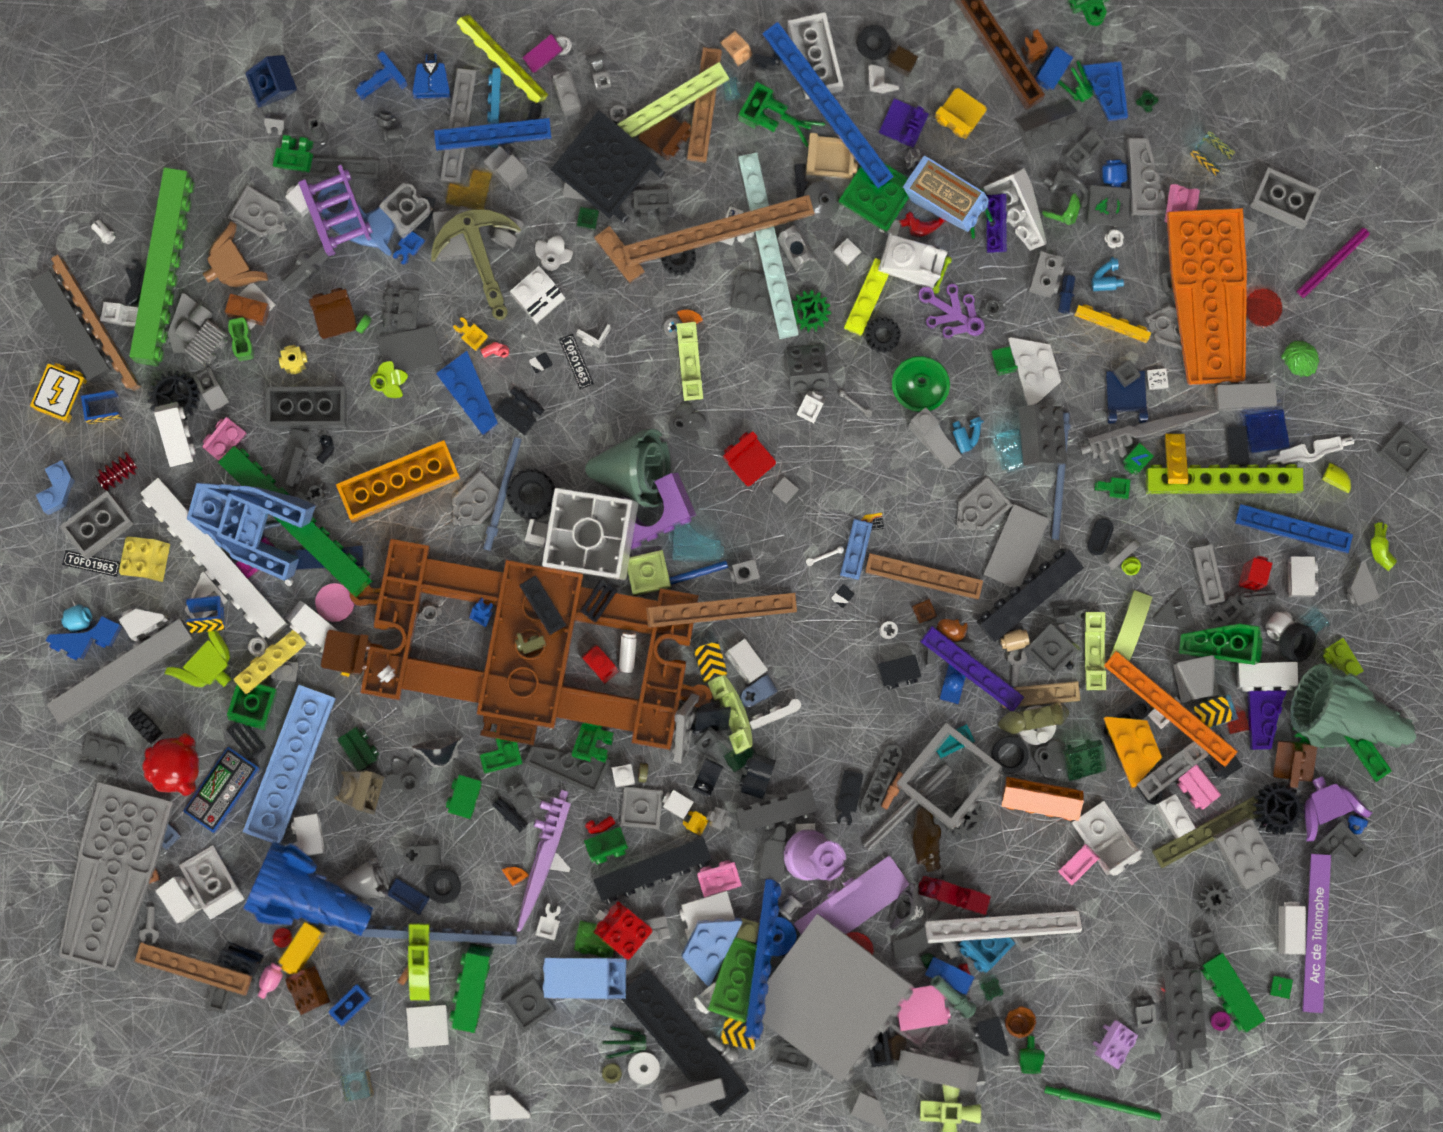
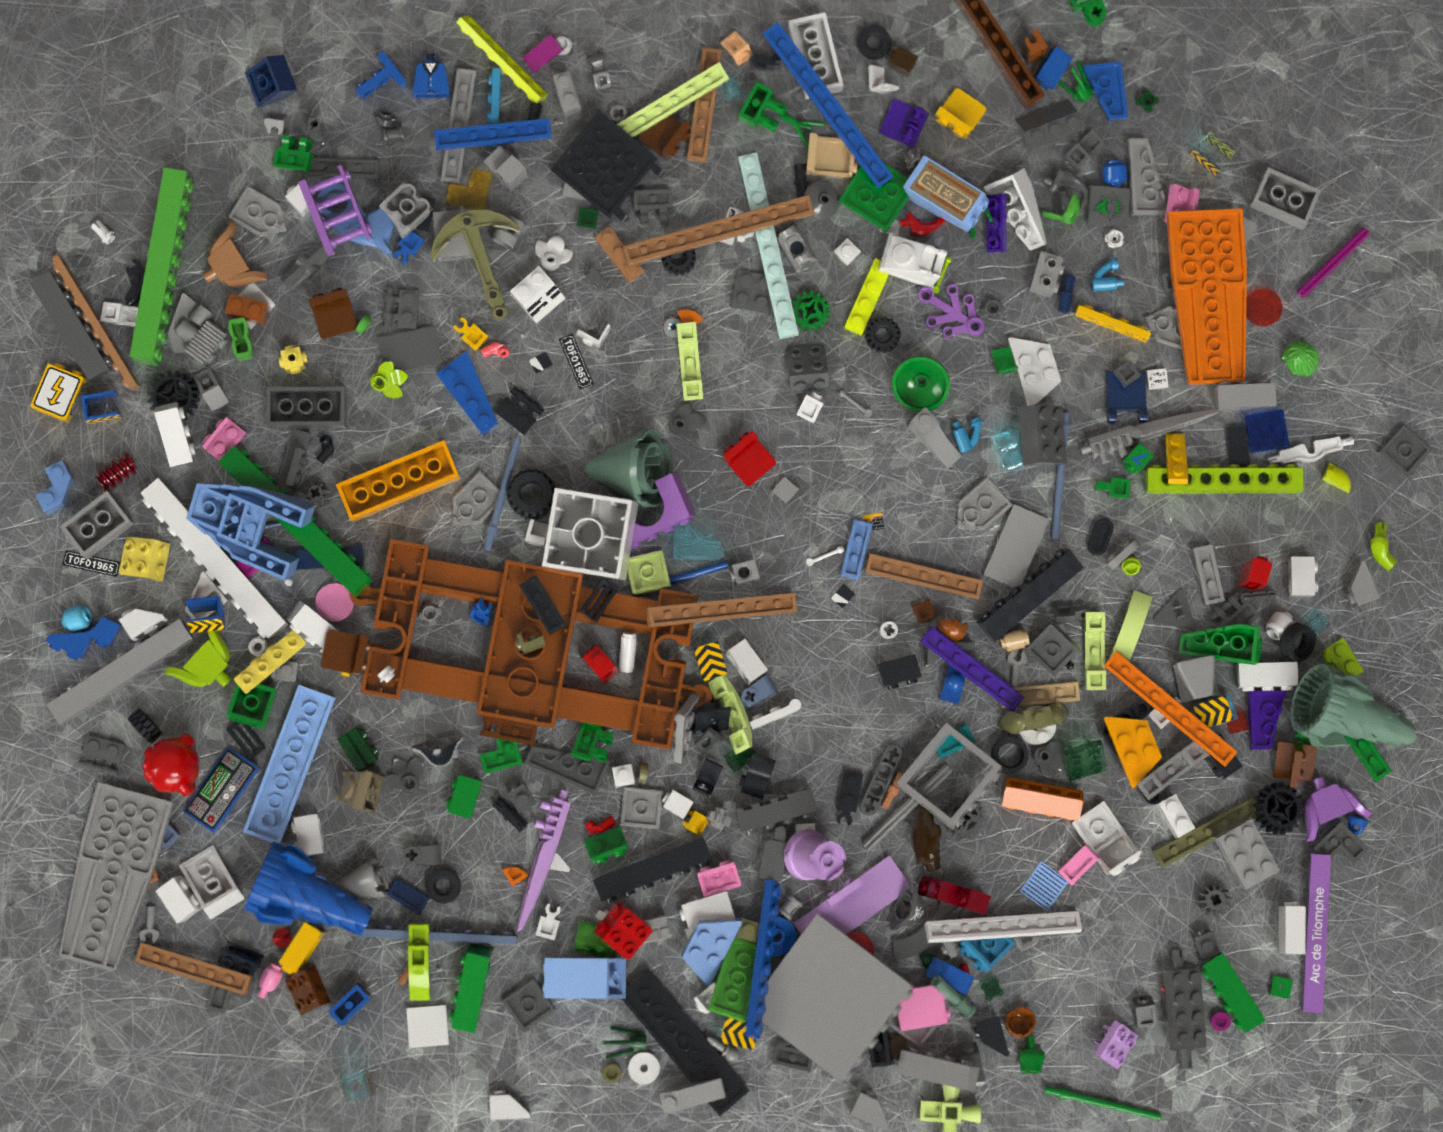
bright pink brick [1176,764,1221,810] -> none
blue plate [1235,504,1353,554] -> none
none -> light blue sticker [1020,862,1068,911]

